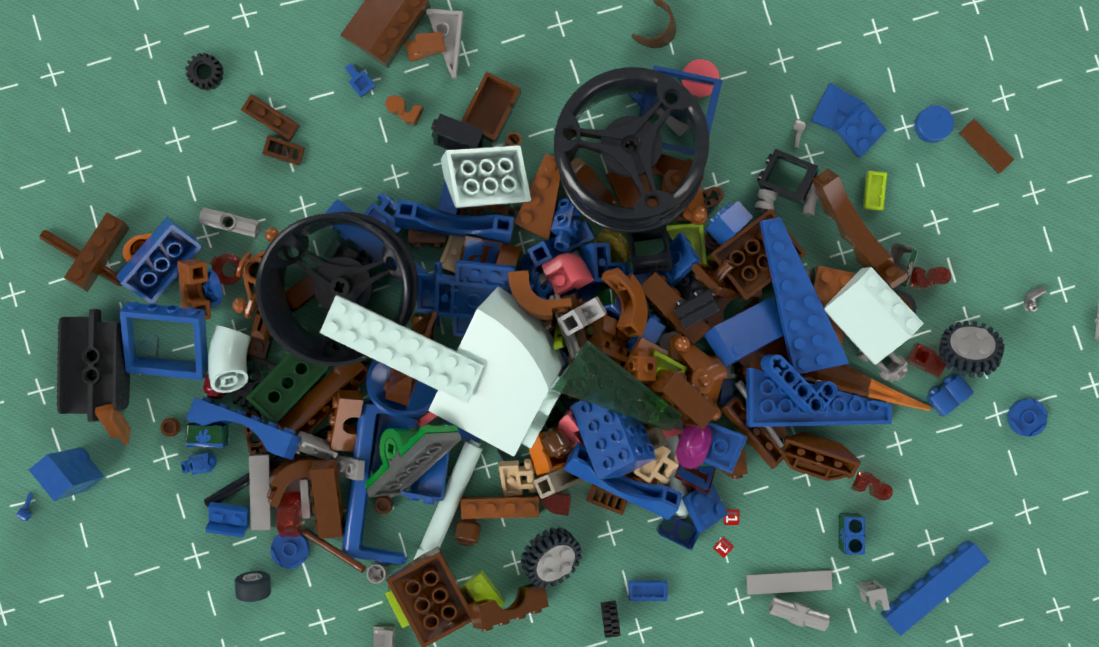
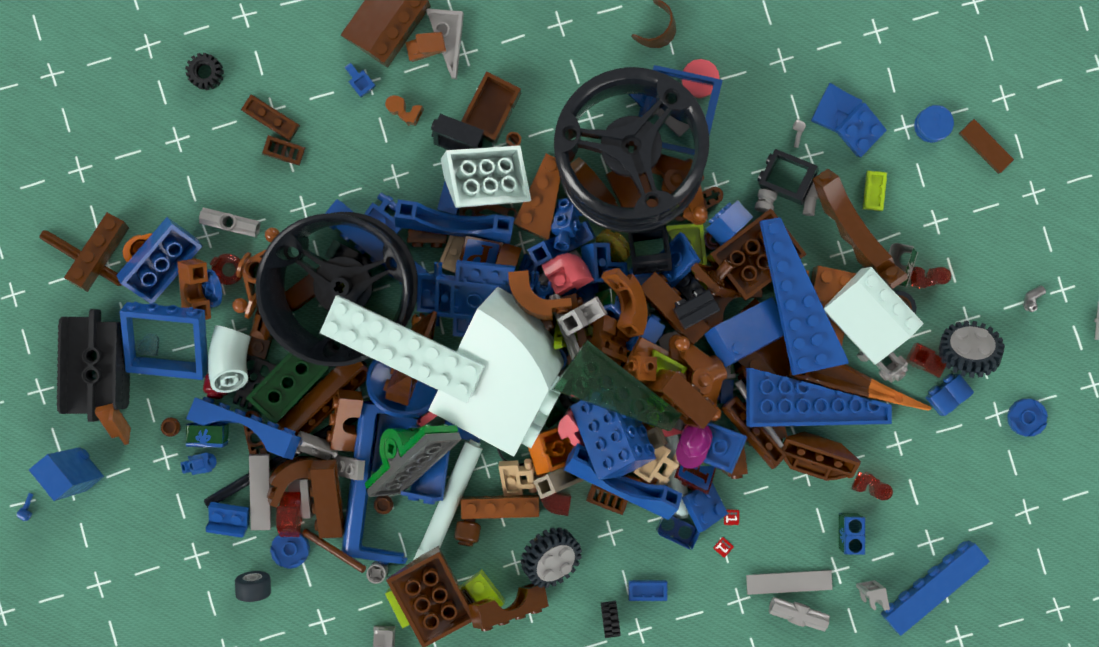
reddish brown head [542,428,571,459] -> none
blue beam [760,354,838,414] -> none

